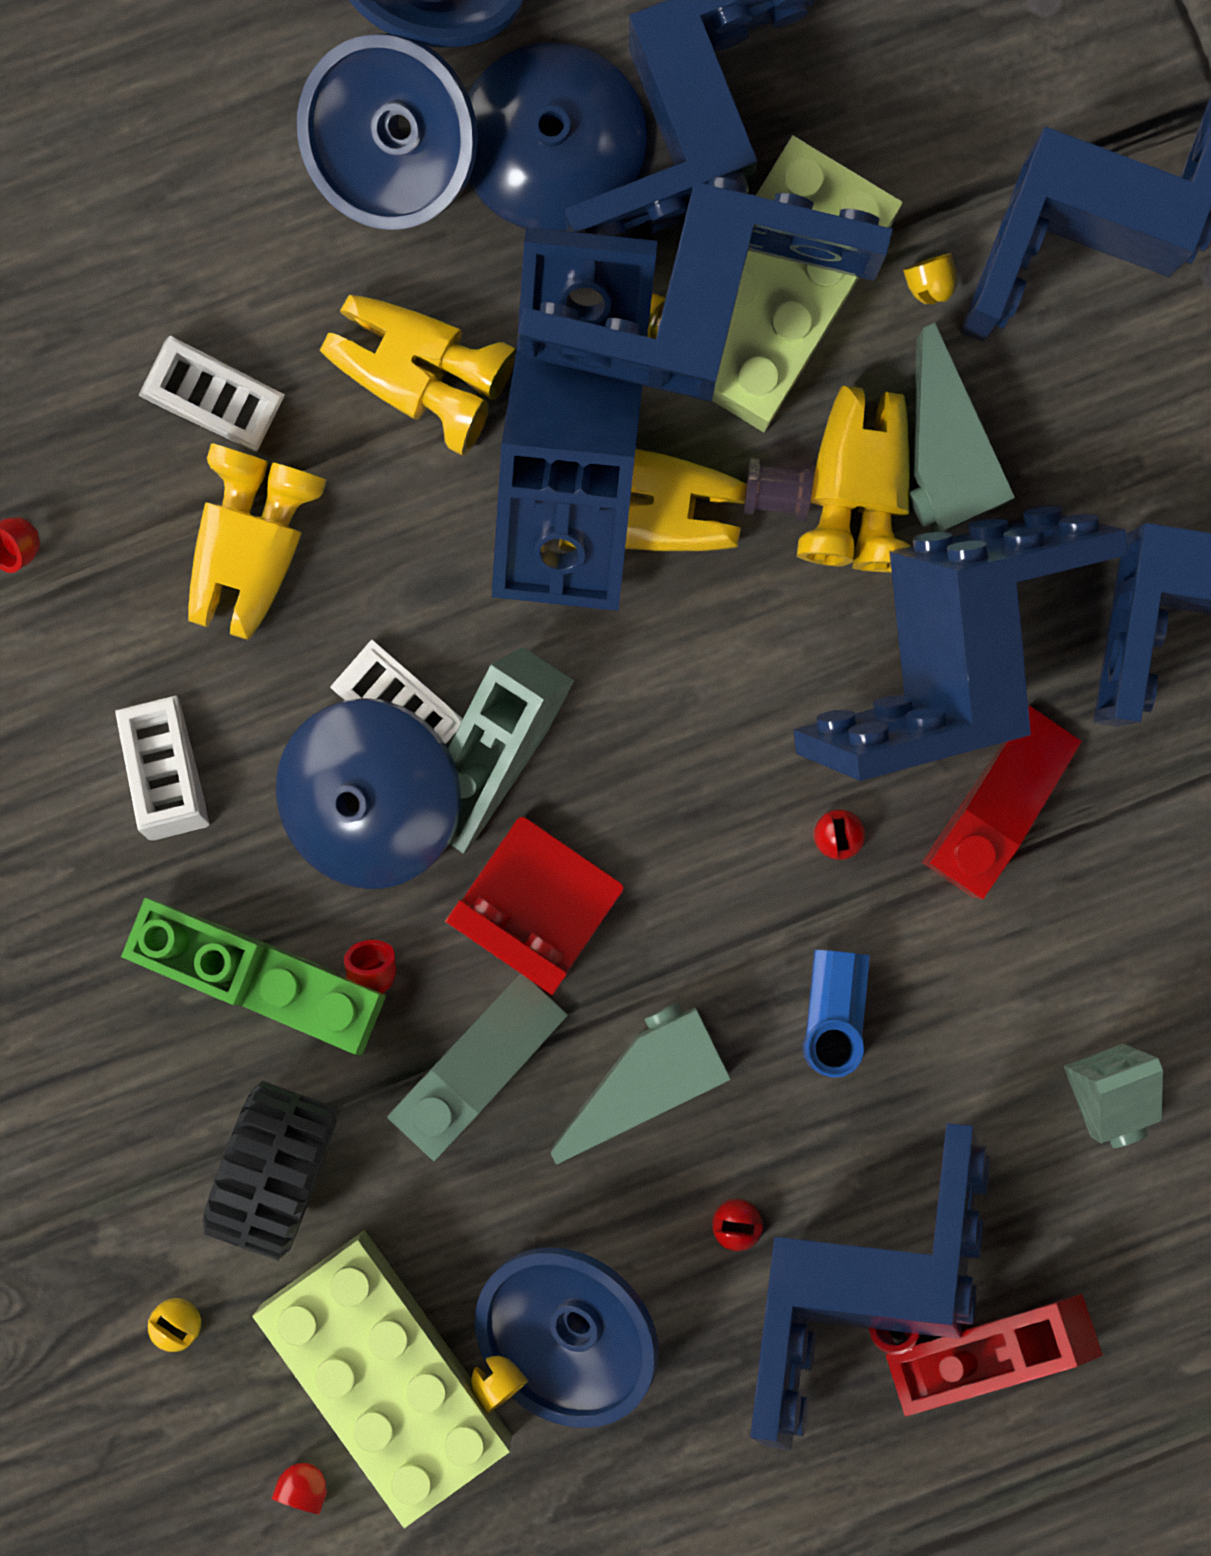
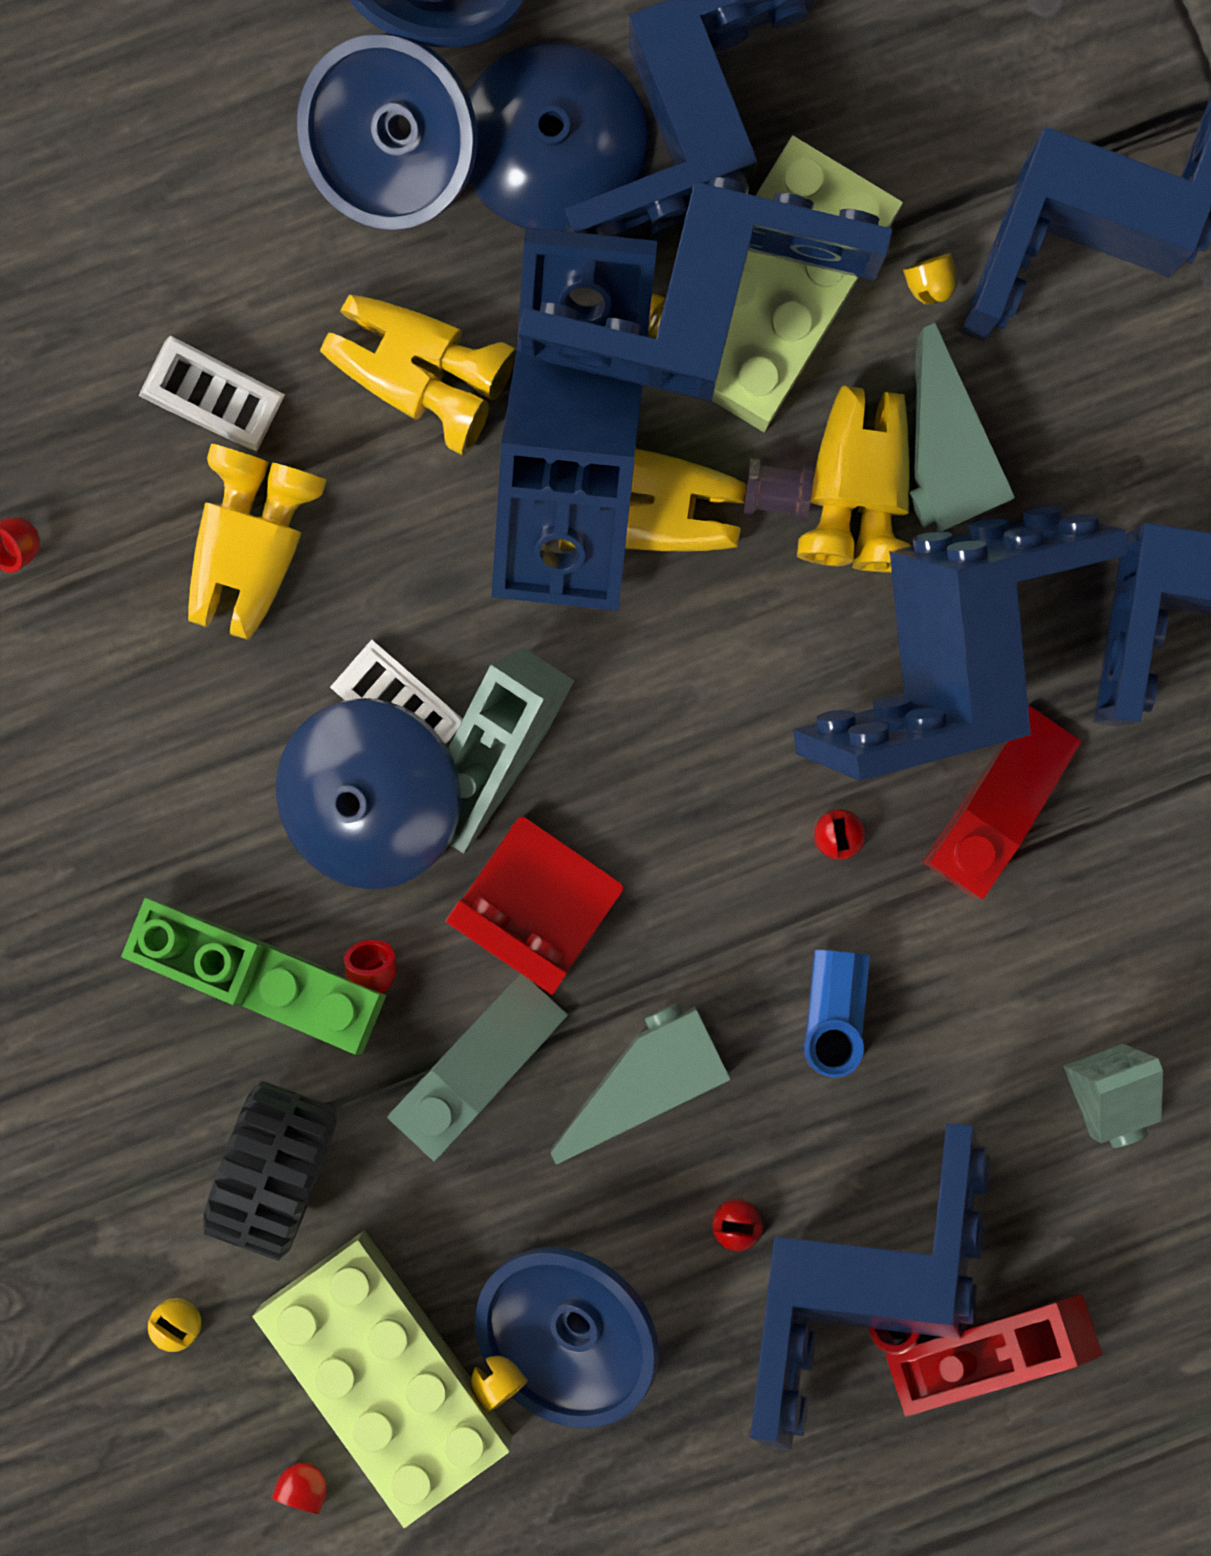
white slope [115,695,209,840] -> none

